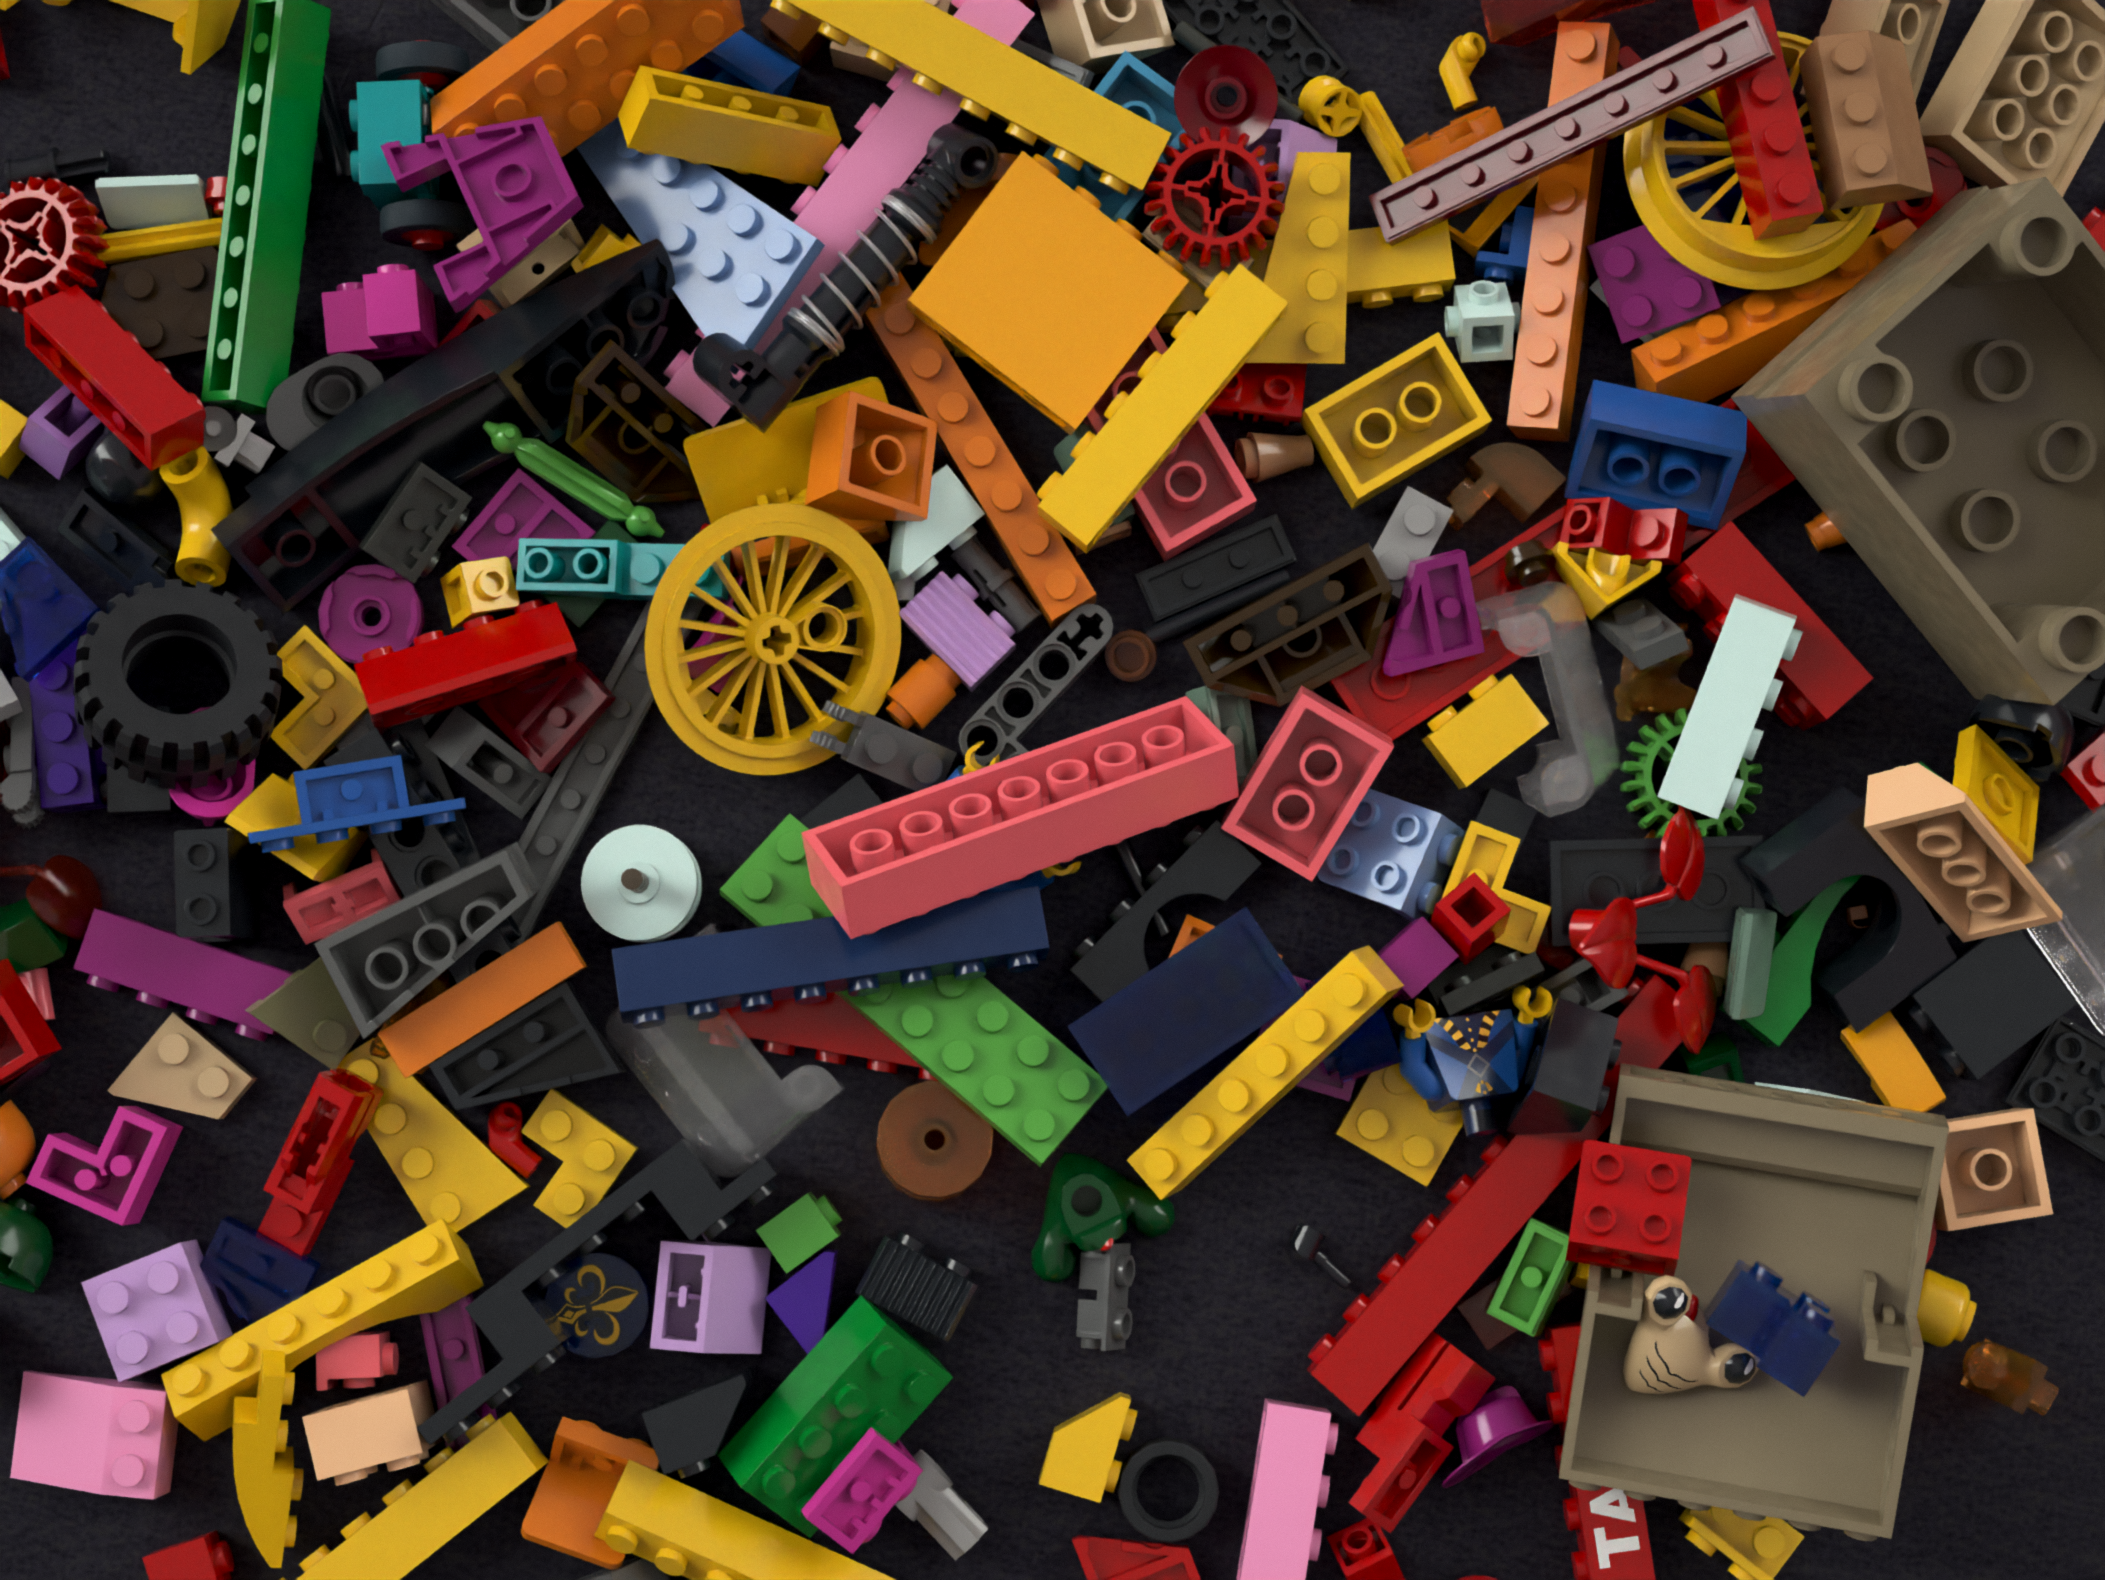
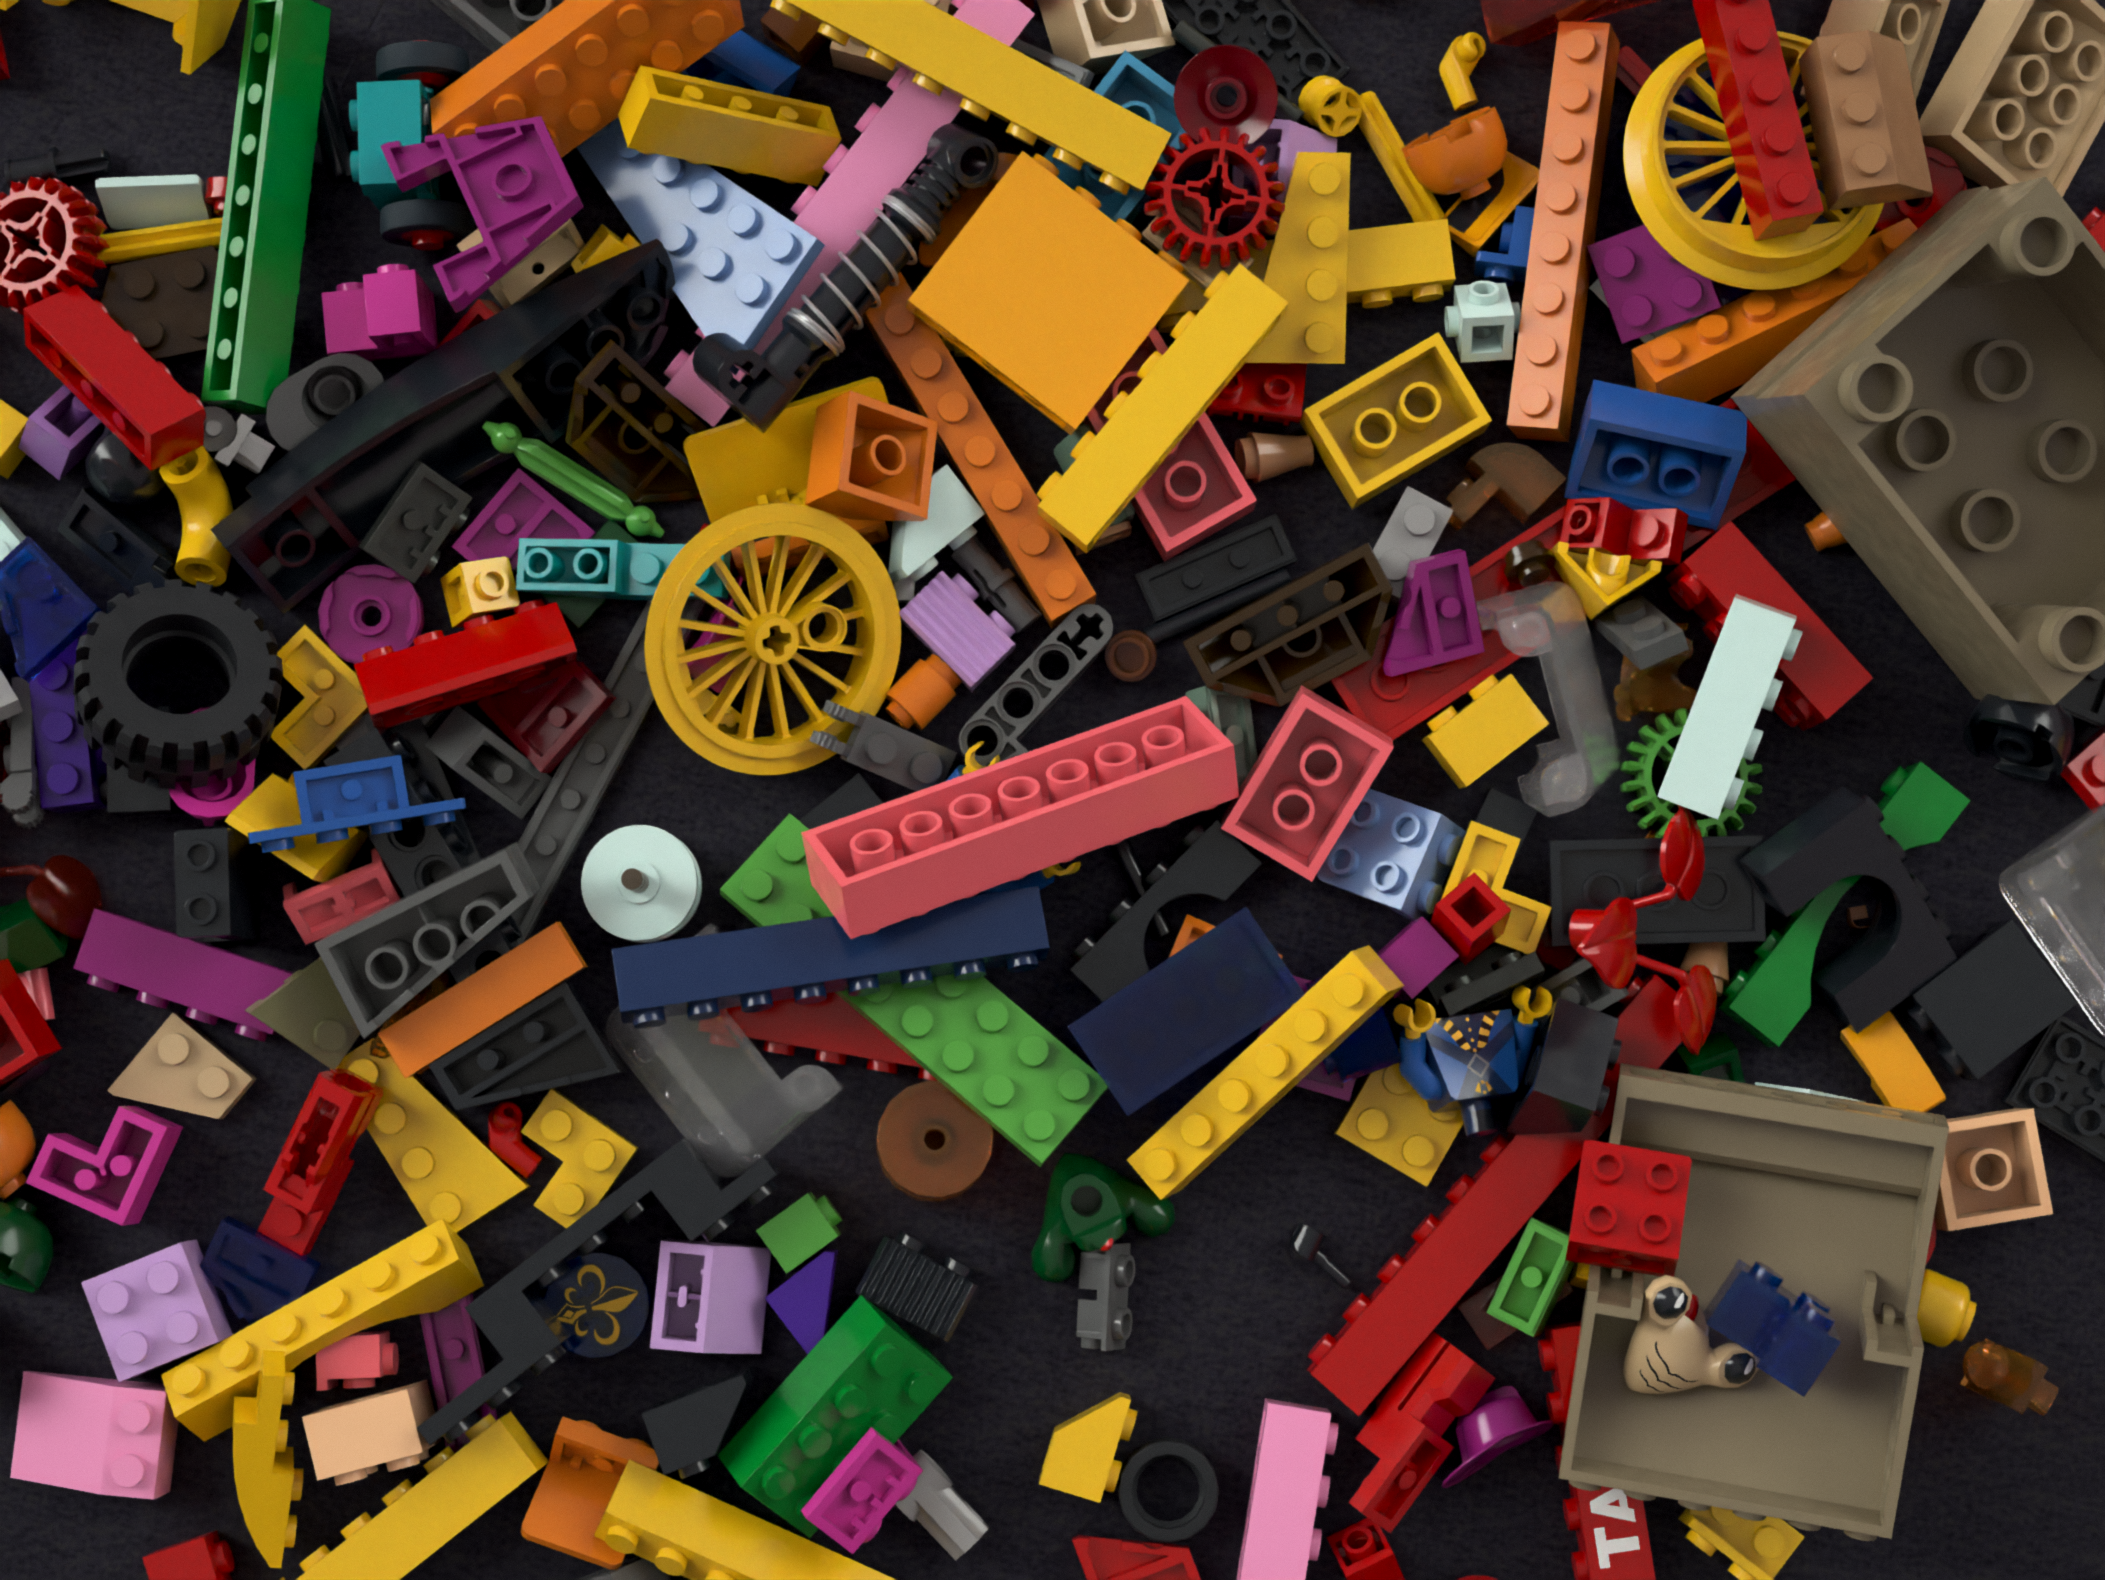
tile [1368,6,1777,246] -> none
sand green slope [1723,906,1777,1020] -> none
light nougat slope [1864,763,2063,943] -> none
yellow plate [1953,724,2040,865] -> none

